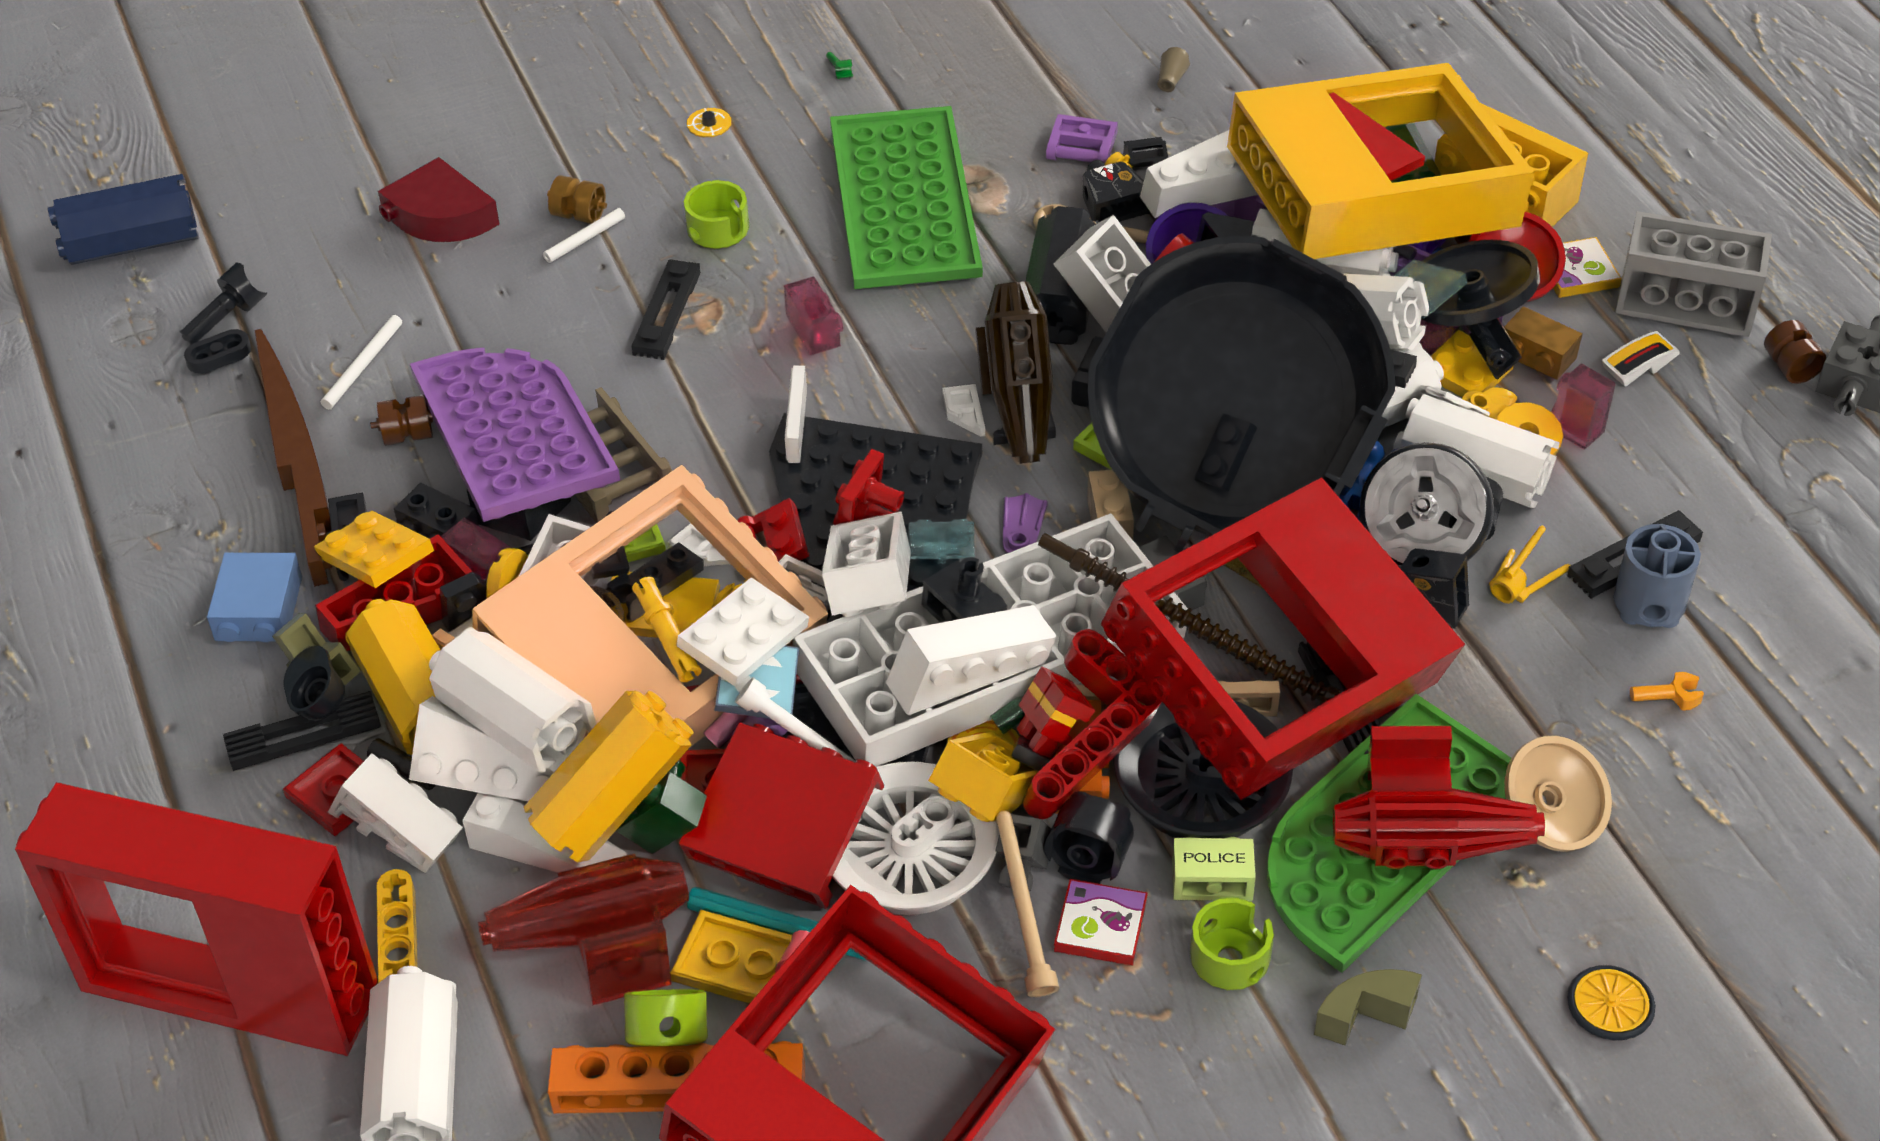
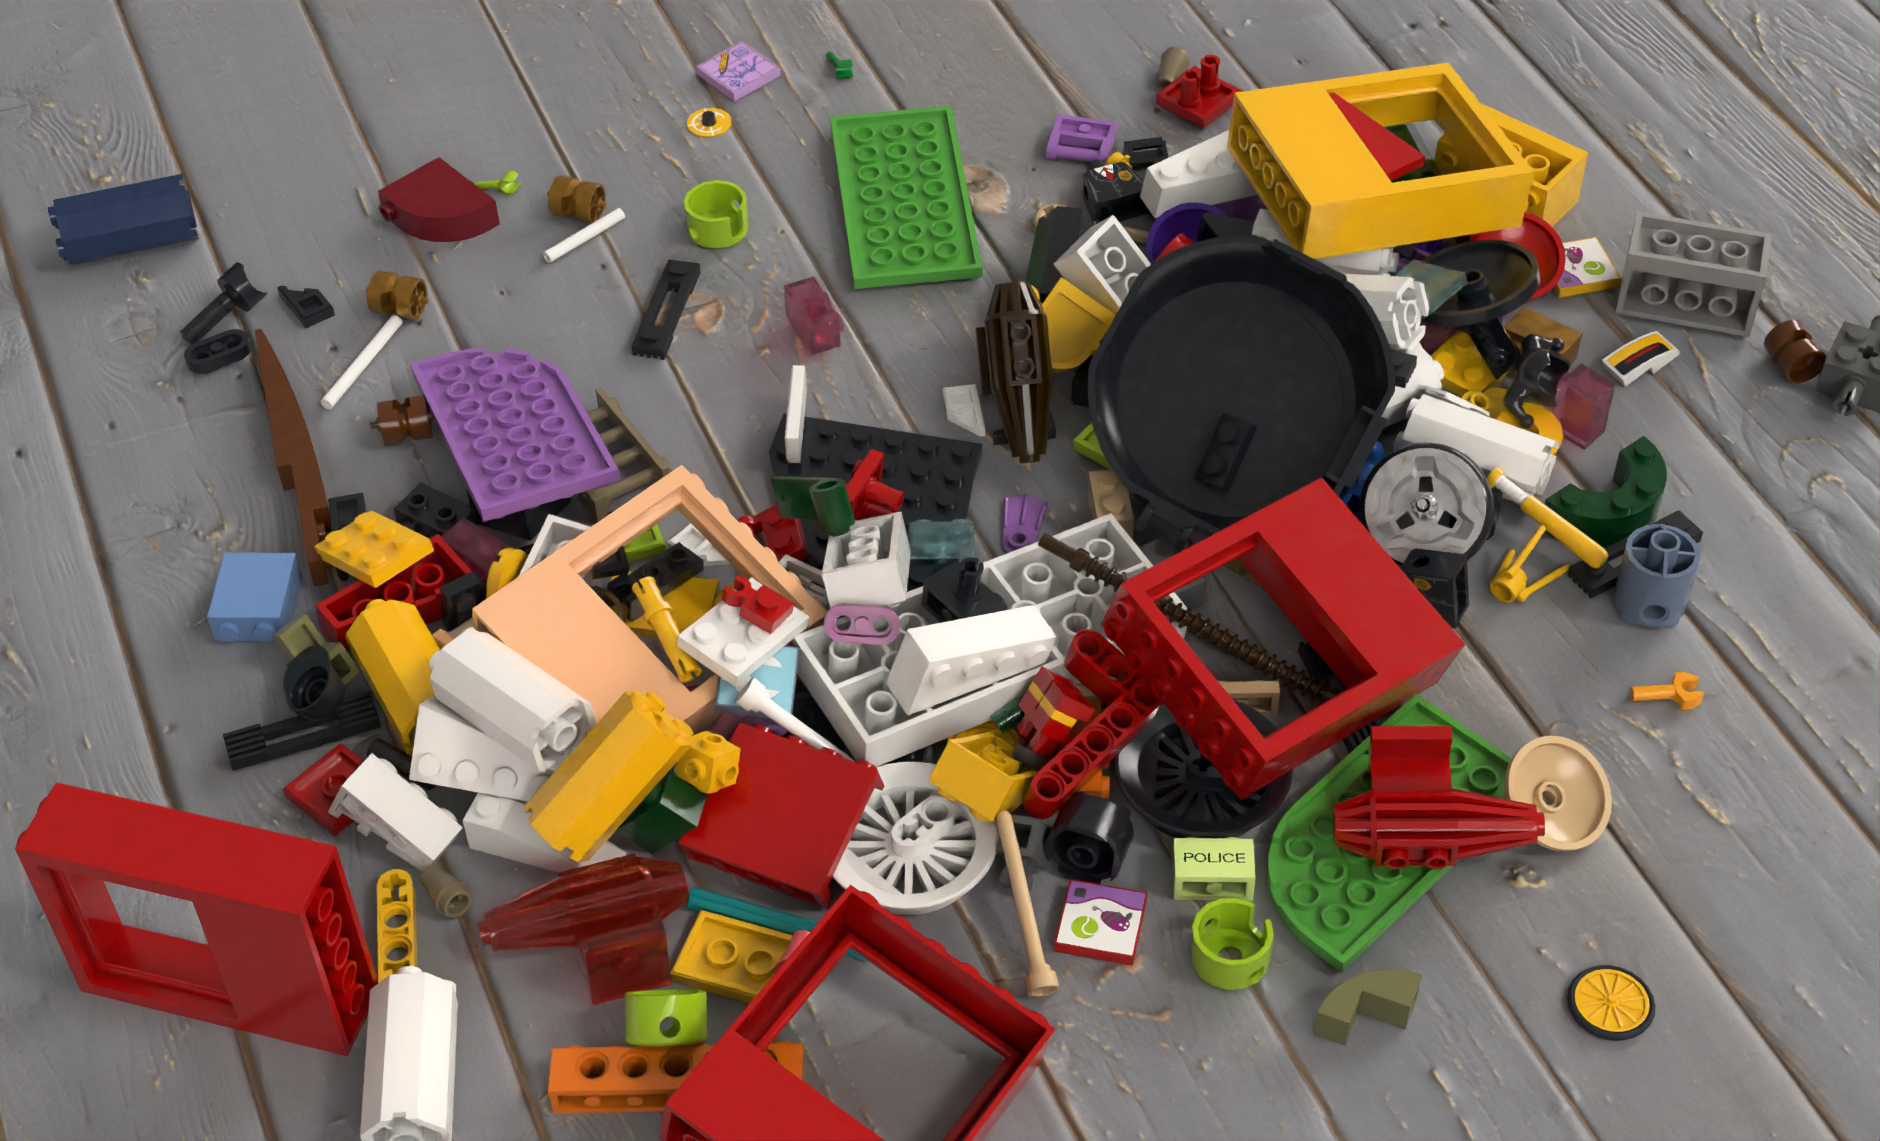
none -> black tile [277,286,335,328]
none -> pearl gold wheel [366,270,429,320]
none -> dark tan cone [420,865,472,918]
none -> lime hand [475,170,521,195]
none -> yellow brick [675,730,741,794]
none -> lavender tile [696,41,781,102]
none -> red plate [722,575,794,634]
none -> dark green door [770,476,856,537]
none -> plate [824,603,900,645]
none -> yellow piece [1031,277,1116,373]
none -> red plate [1156,54,1242,129]
none -> yellow piece [1487,467,1608,569]
none -> black piece [1504,334,1571,428]
none -> dark green brick [1540,436,1667,548]

